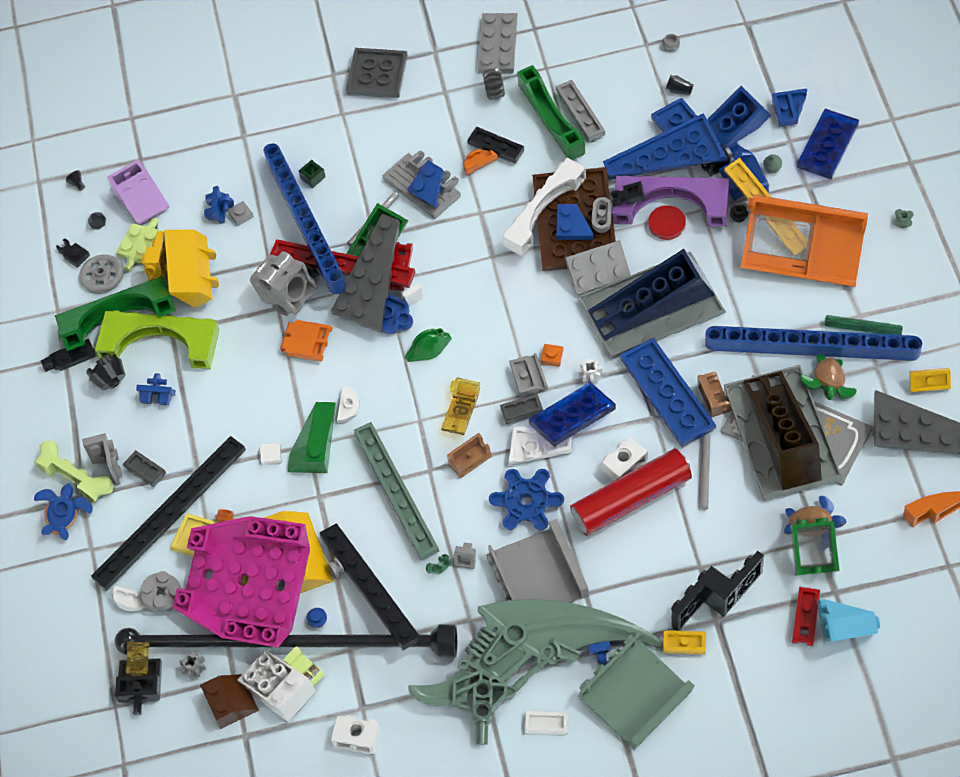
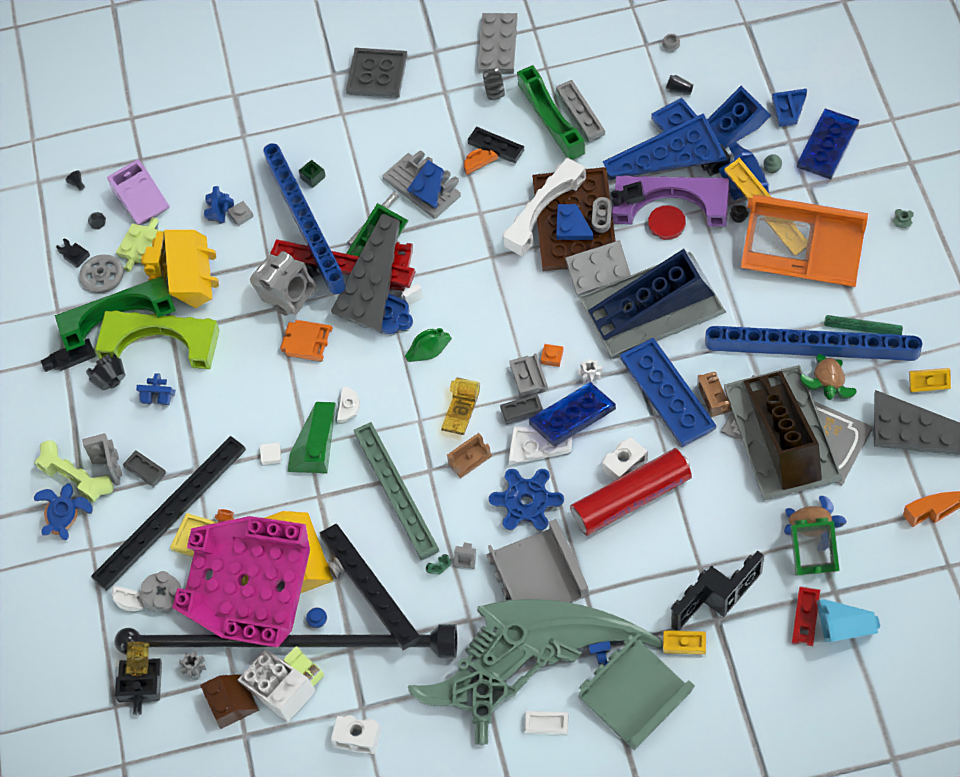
light grey bar [700,435,710,510] -> none

